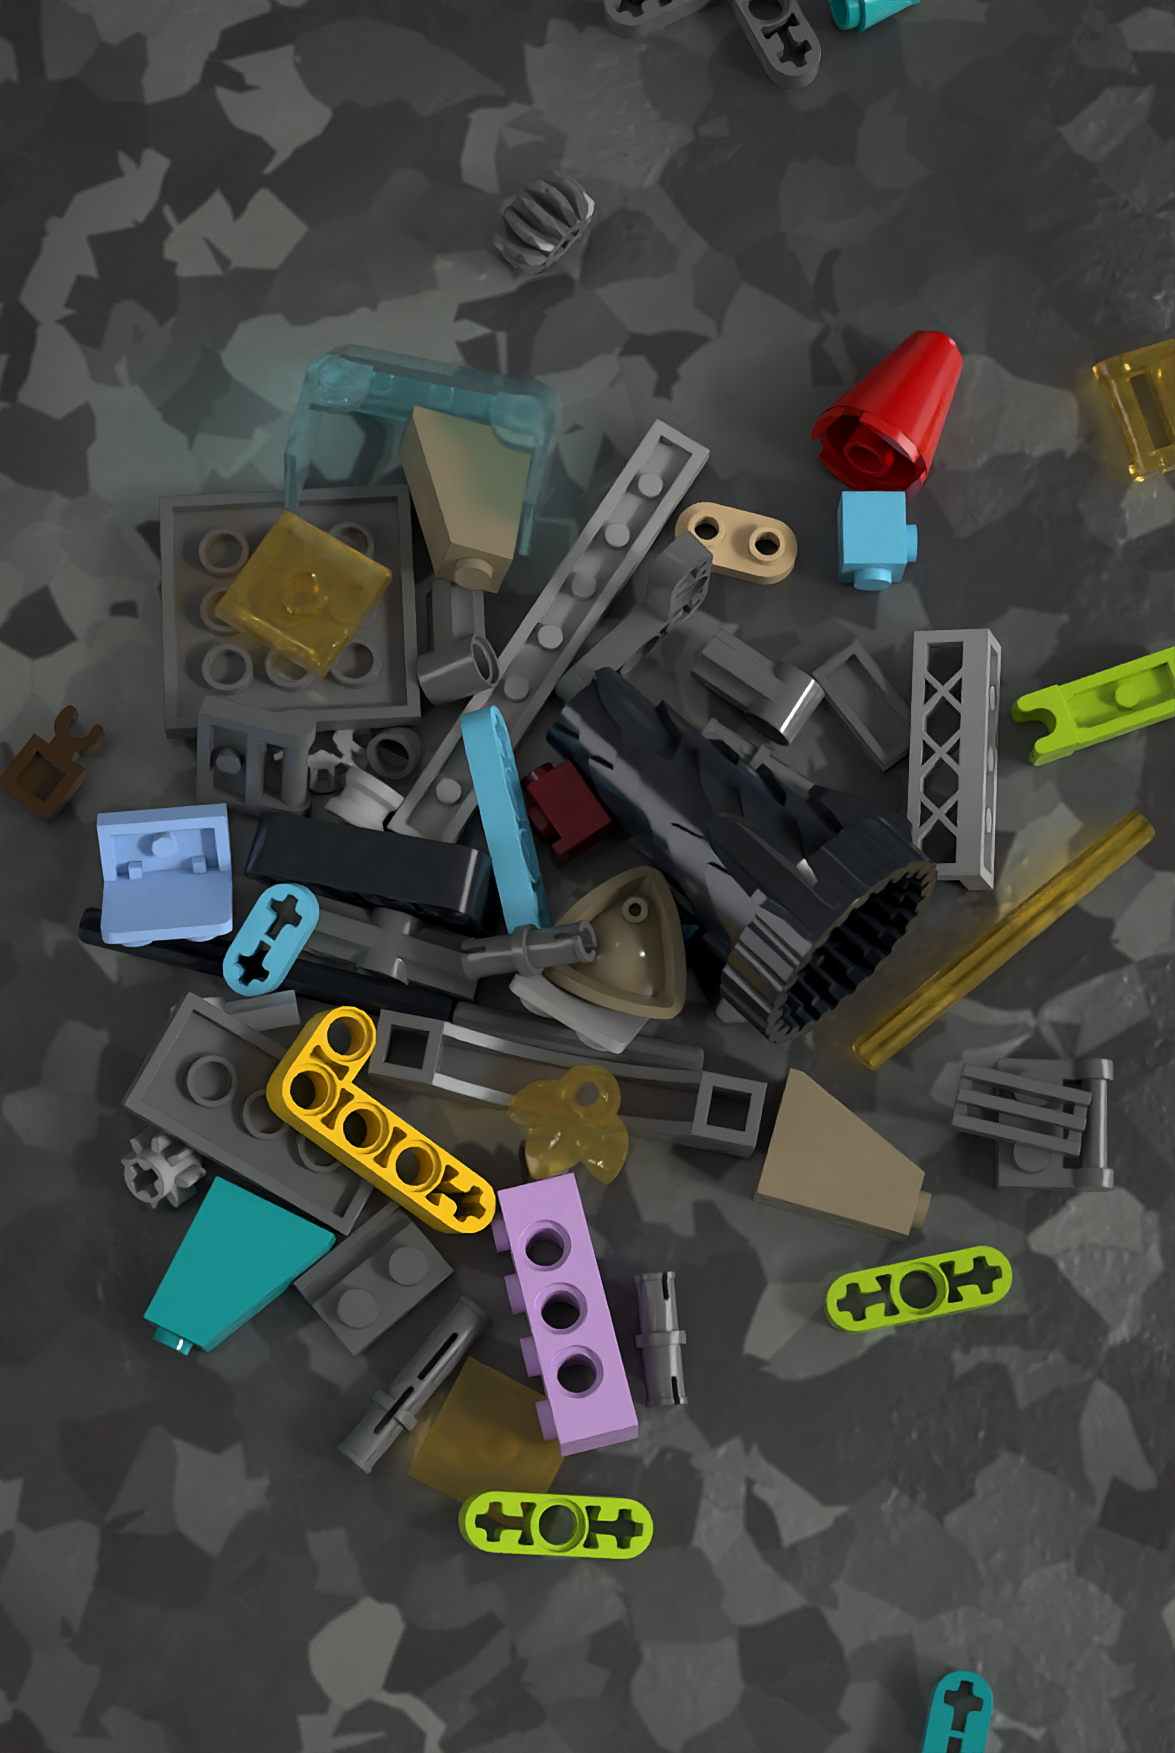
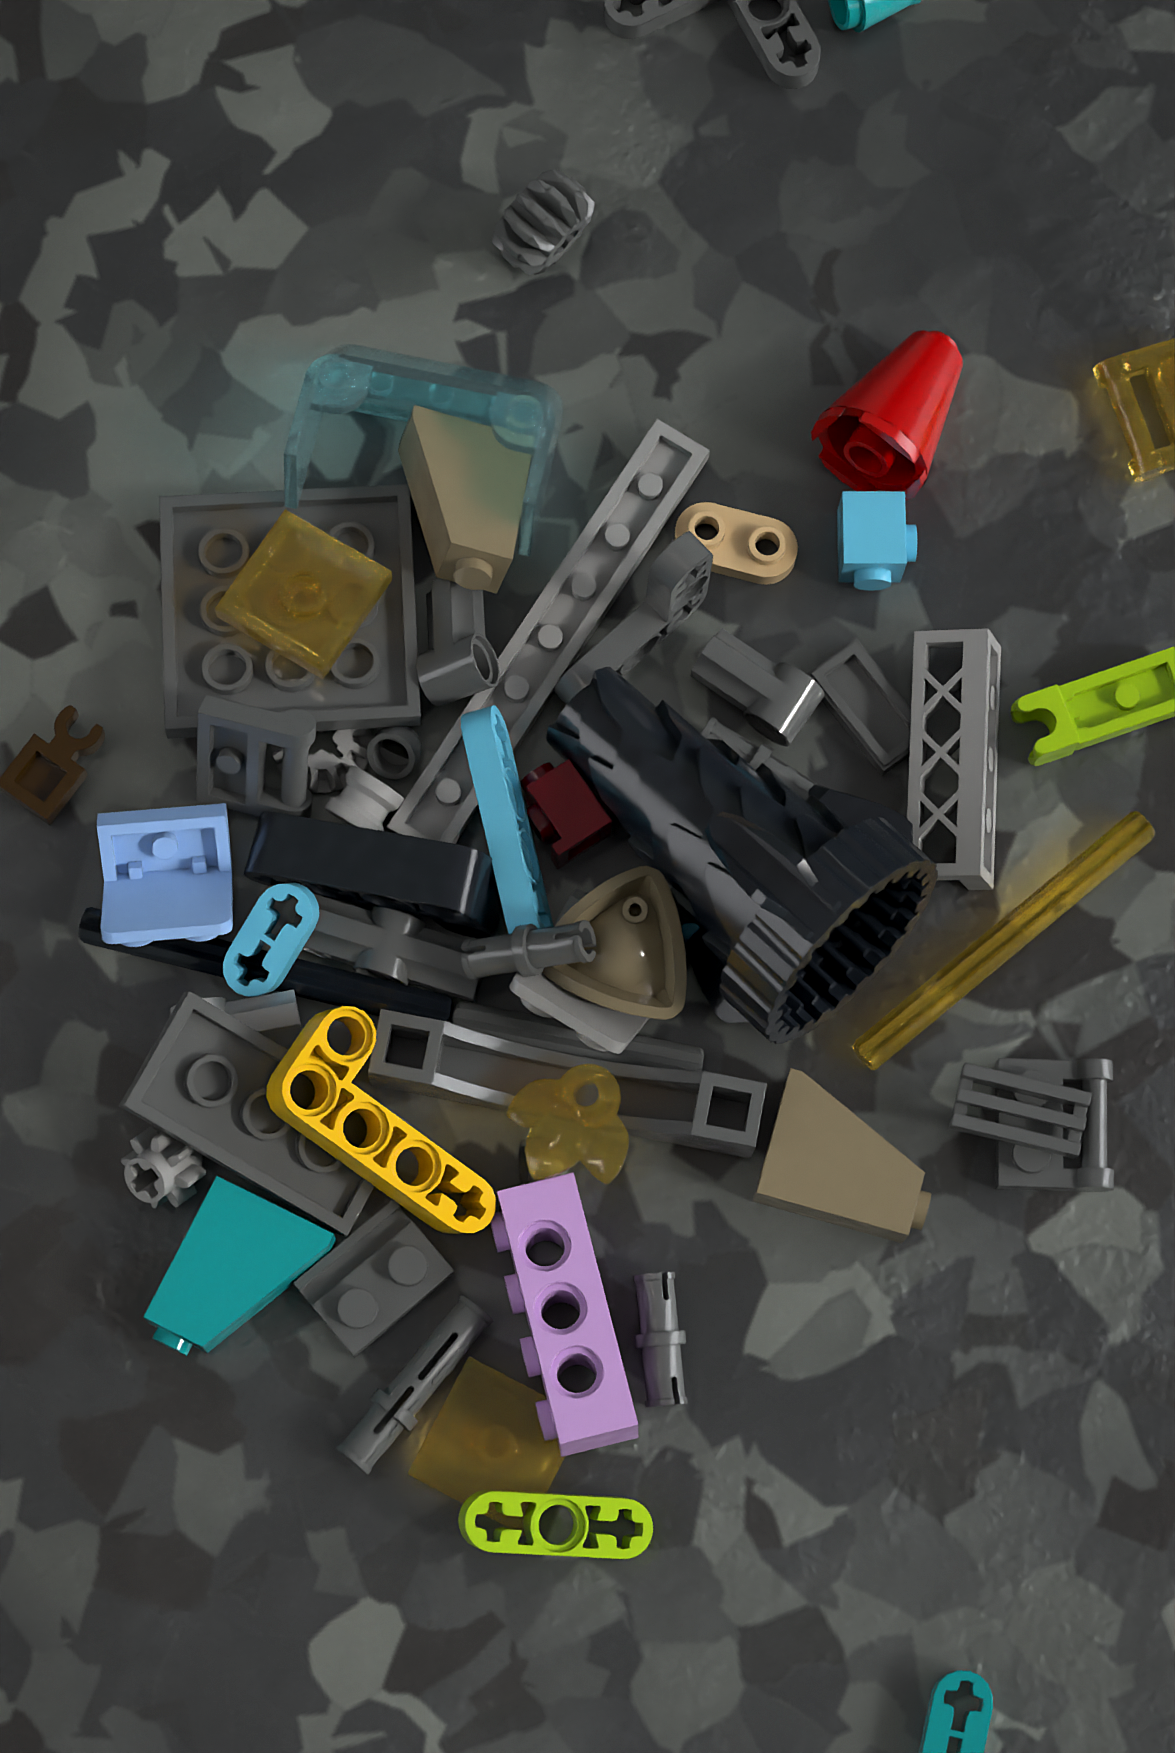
lime beam [824,1246,1012,1335] -> none

